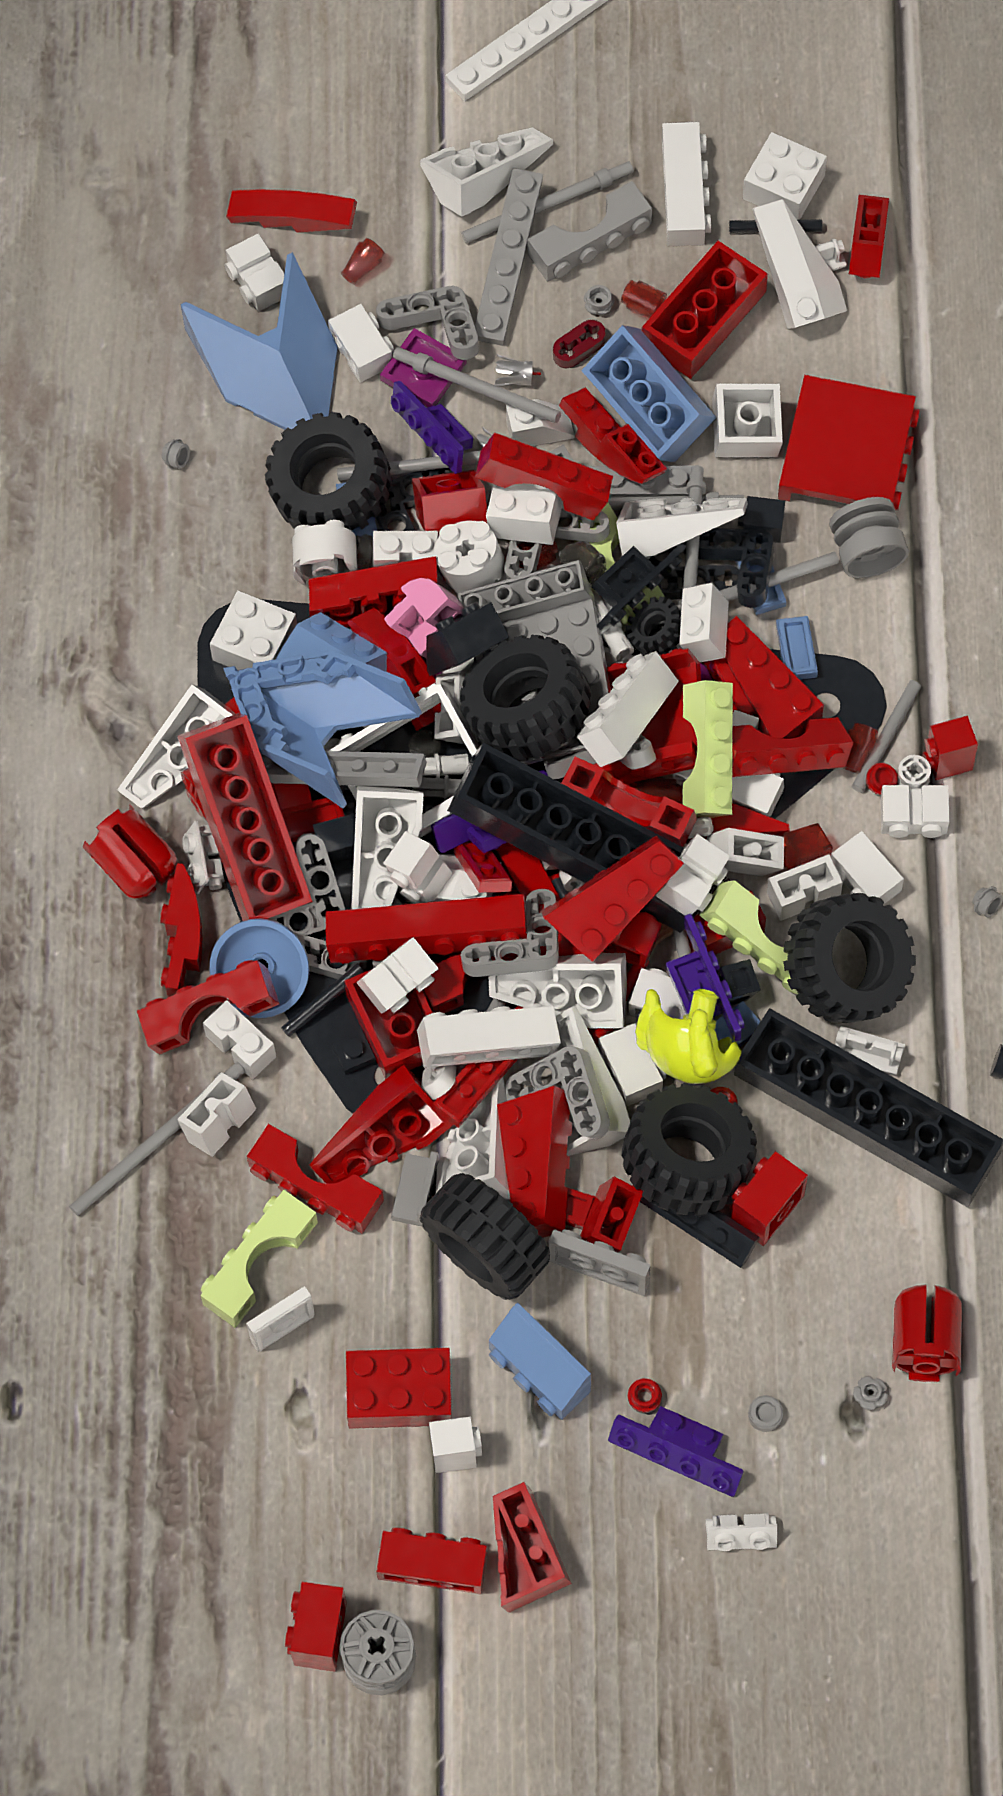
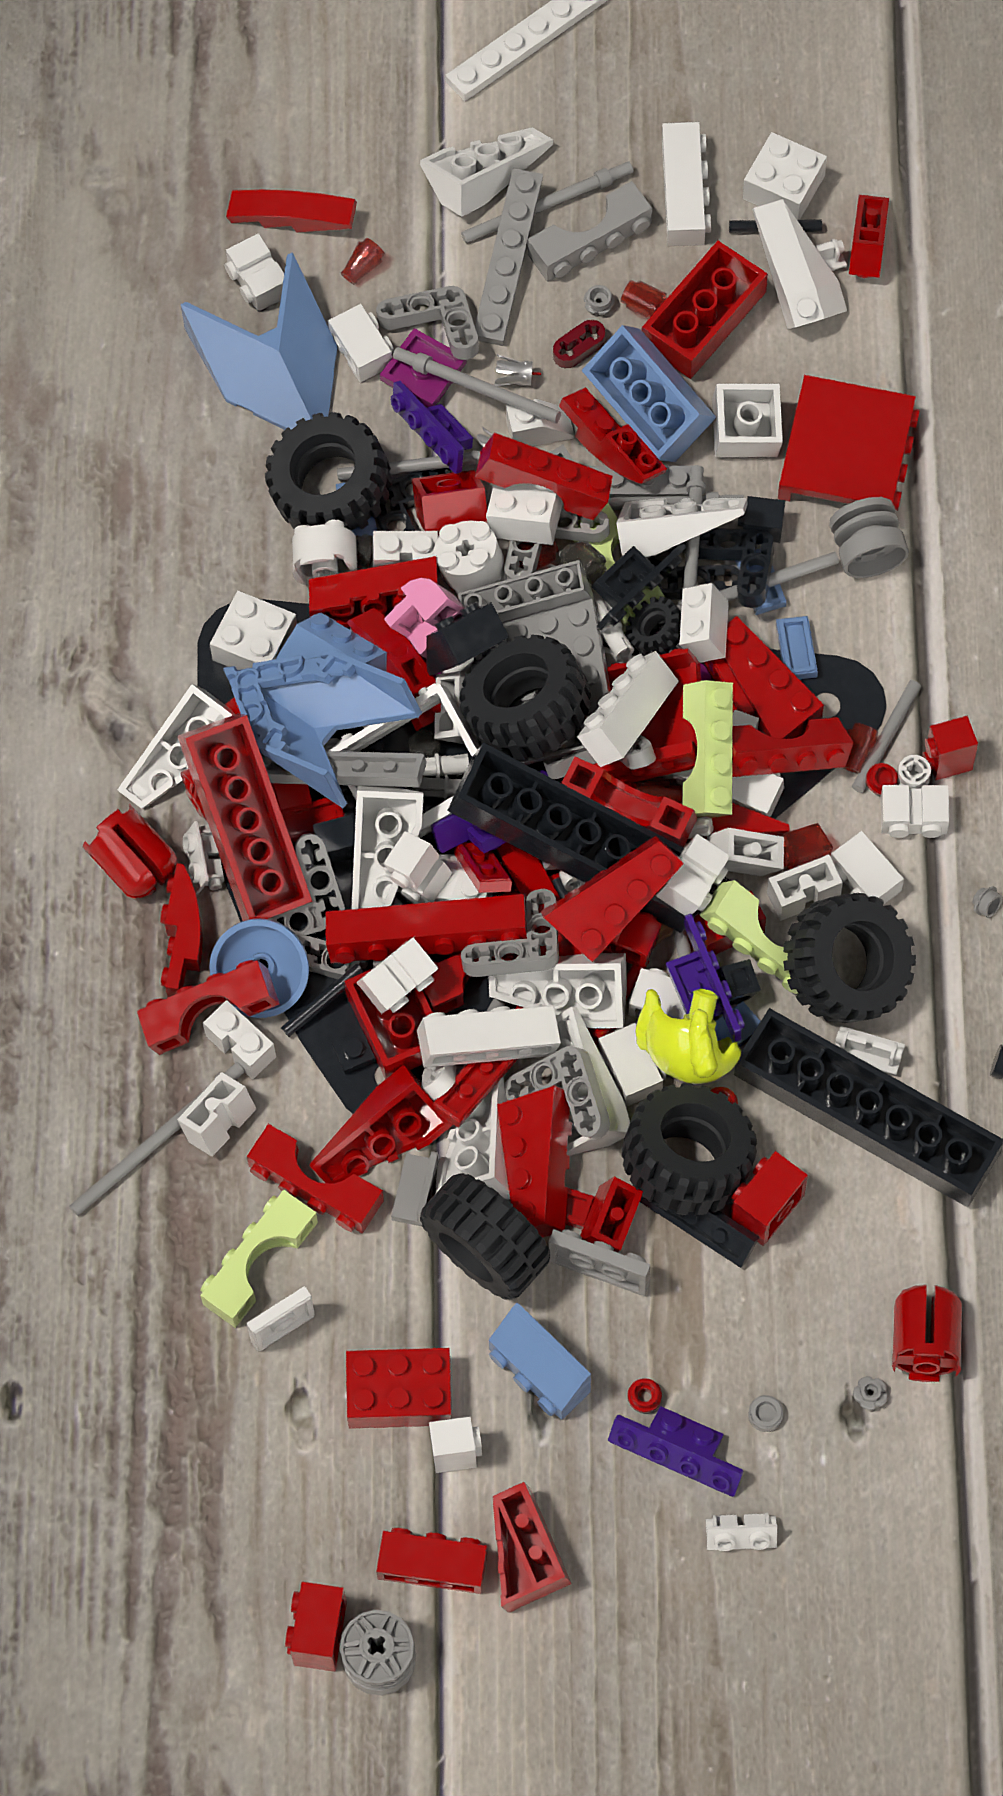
light grey plate [162,439,190,469] -> none

